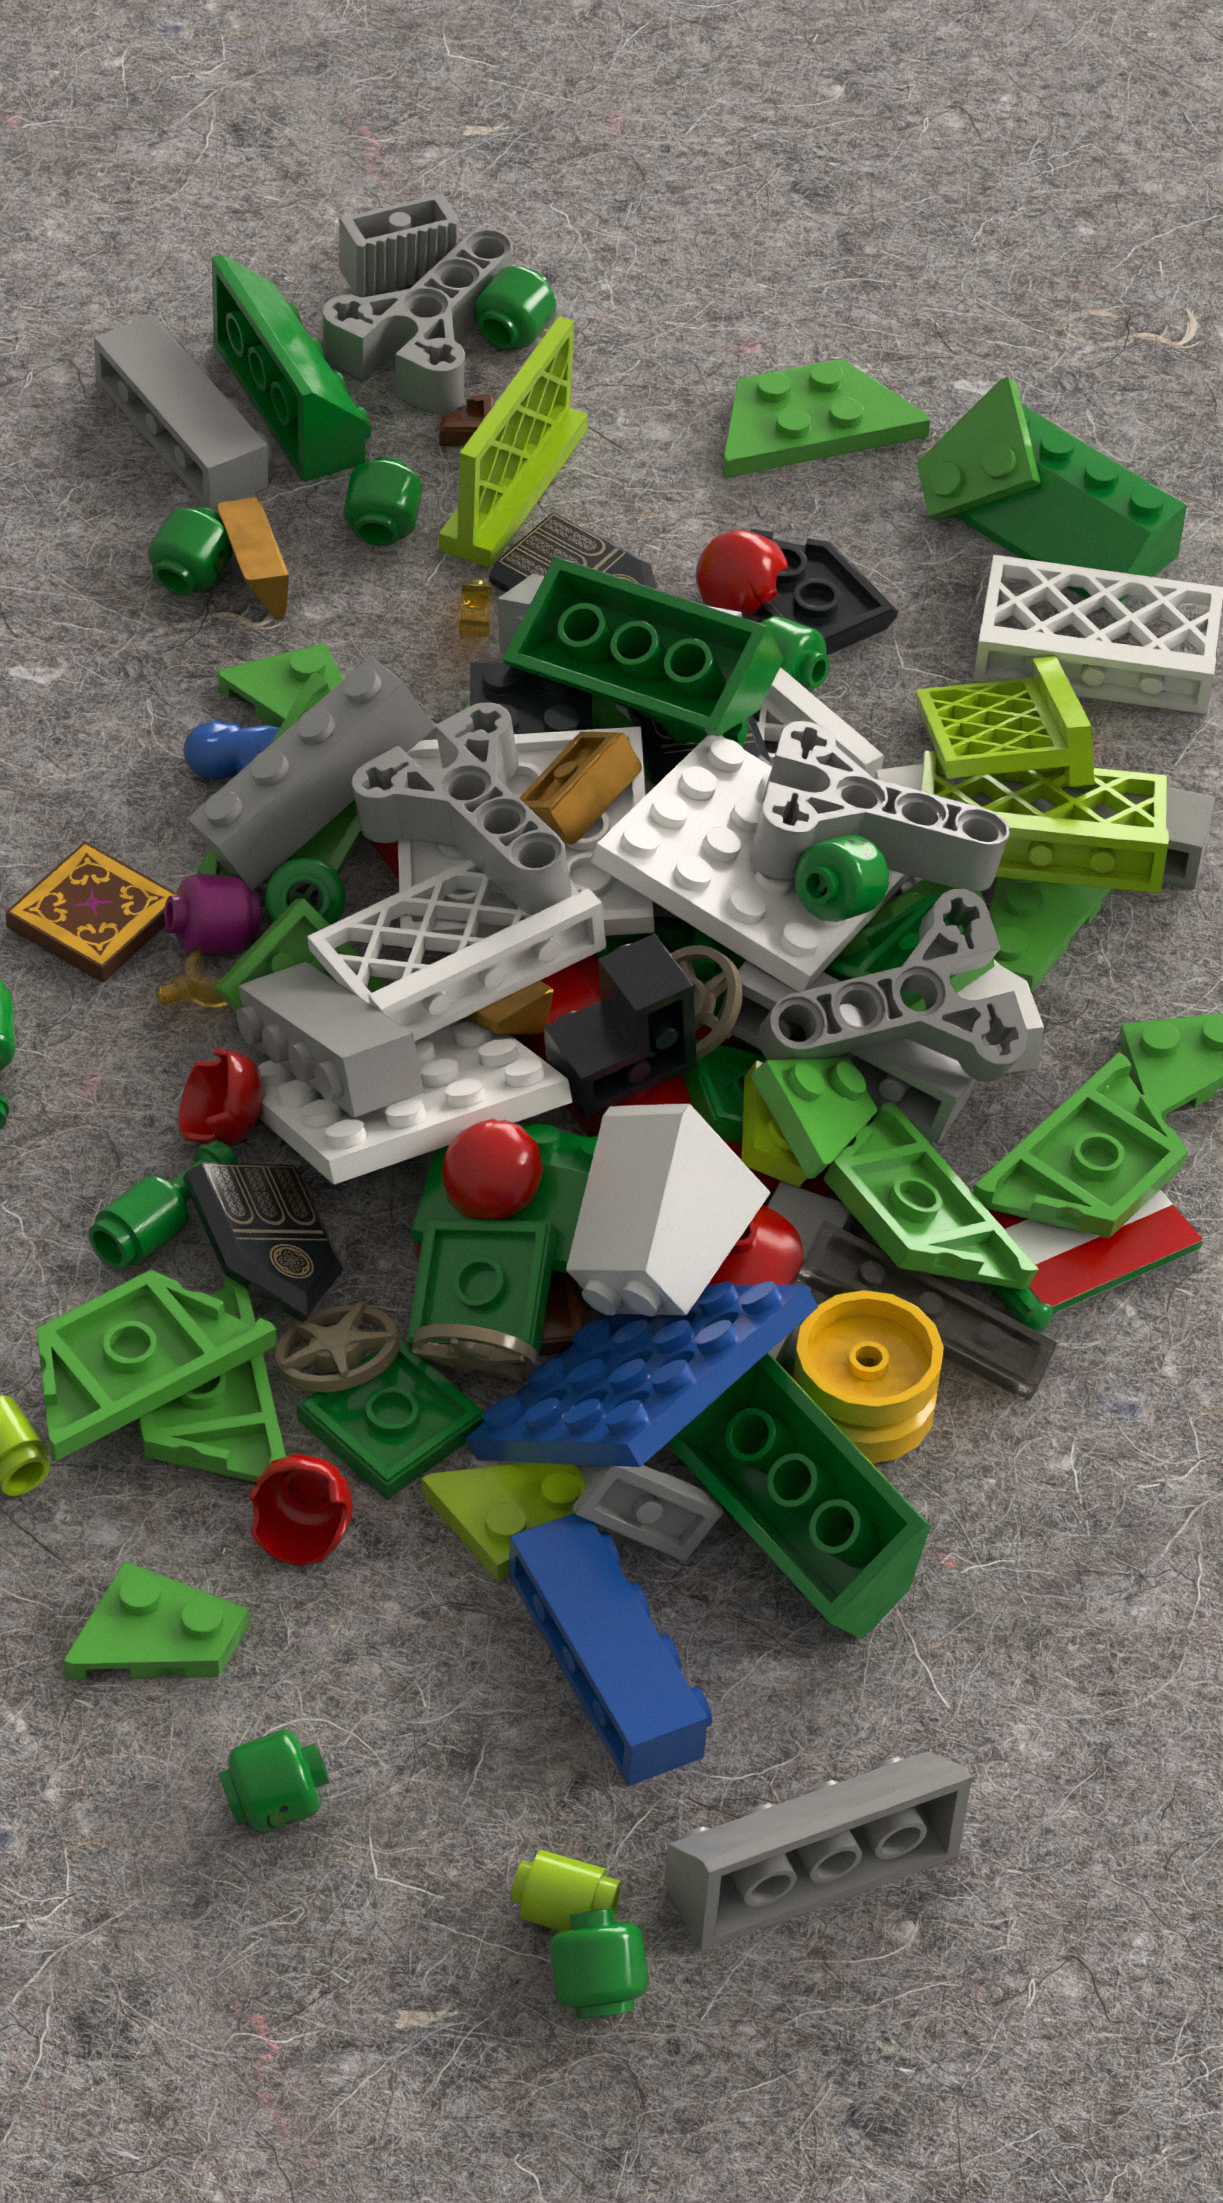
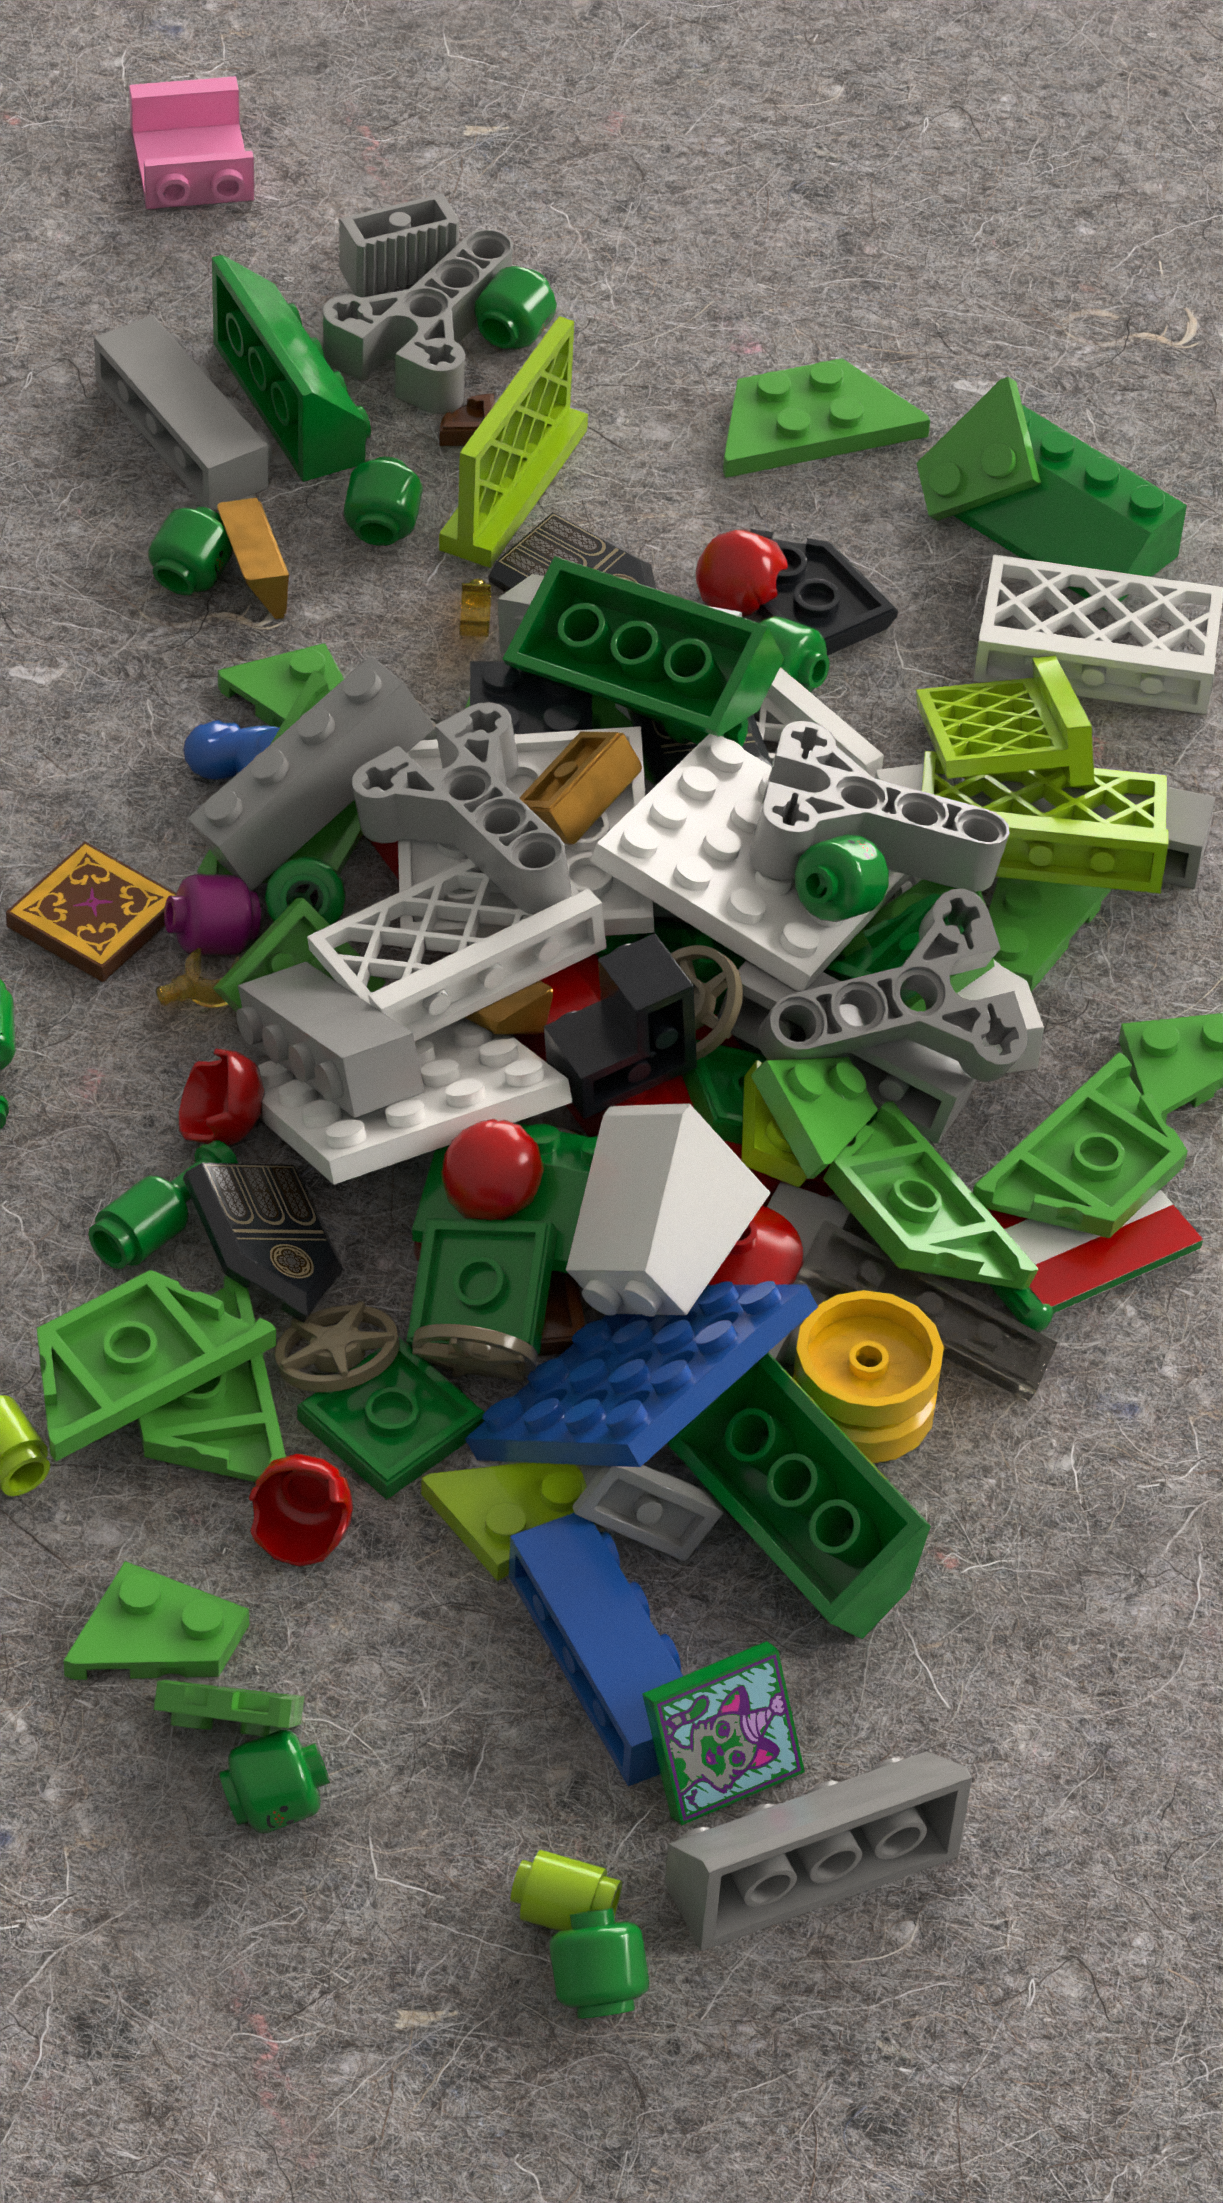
none -> bright pink panel [129,76,254,209]
none -> bright green wing [154,1680,304,1736]
none -> tile [642,1641,805,1826]

